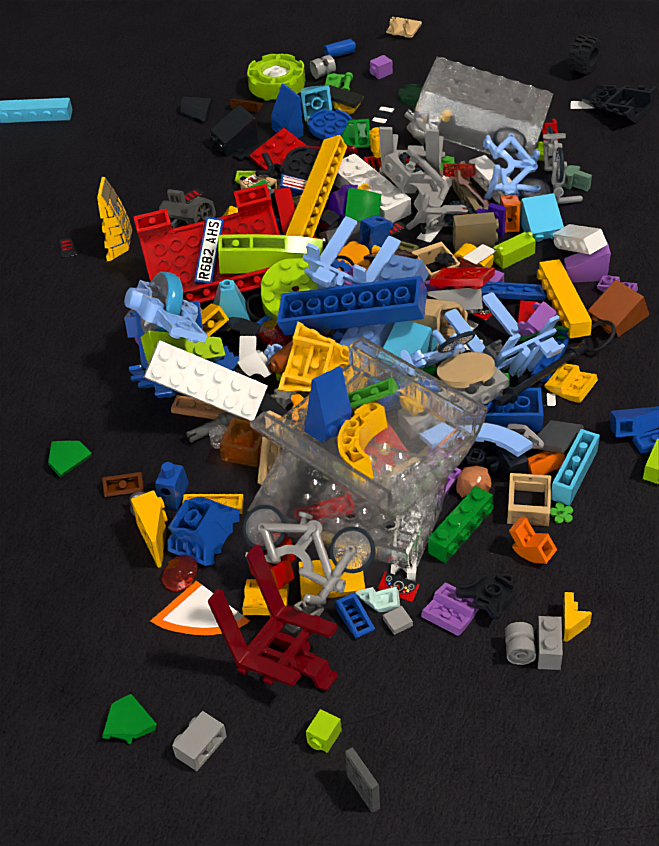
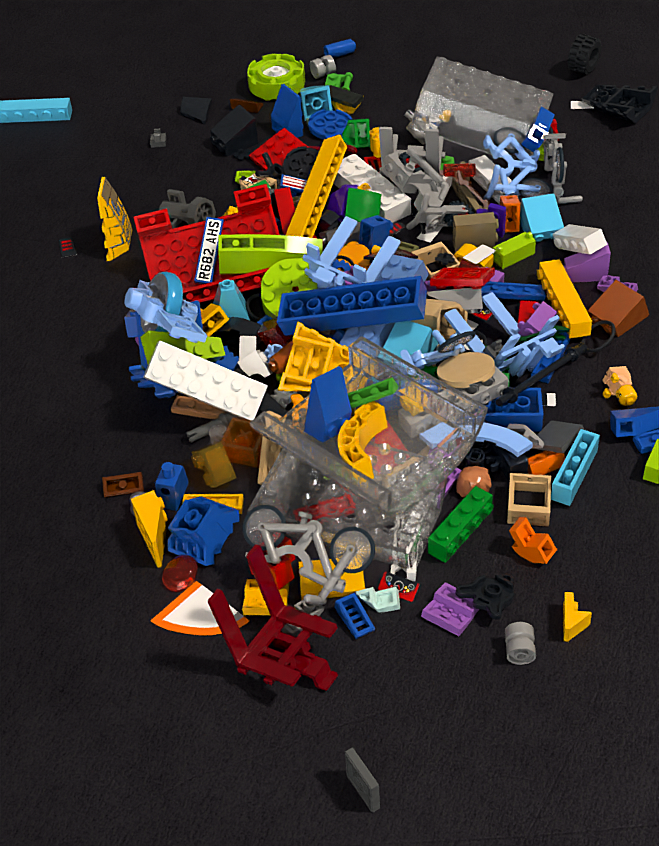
green slope [48,441,92,478] -> none
green slope [102,694,157,744] -> none
light grey brick [172,711,227,771] -> none
sticker [176,188,202,204] -> none
lime brick [306,709,341,753] -> none
medium lavender brick [370,55,393,79] -> none
sticker [372,107,394,123] -> none
light grey tile [383,606,413,635] -> none
tan plate [386,17,422,38] -> none
clear green tile [398,84,427,105] -> none
light grey brick [537,616,563,670] -> none
yellow slope [544,363,598,403] -> none
bright green plant [550,502,573,524] -> none
sand green brick [562,165,592,191] -> none
none -> dark grey tile [150,128,166,148]
none -> clear yellow brick [191,442,237,488]
none -> blue slope [521,106,555,152]
none -> piece [602,366,638,406]

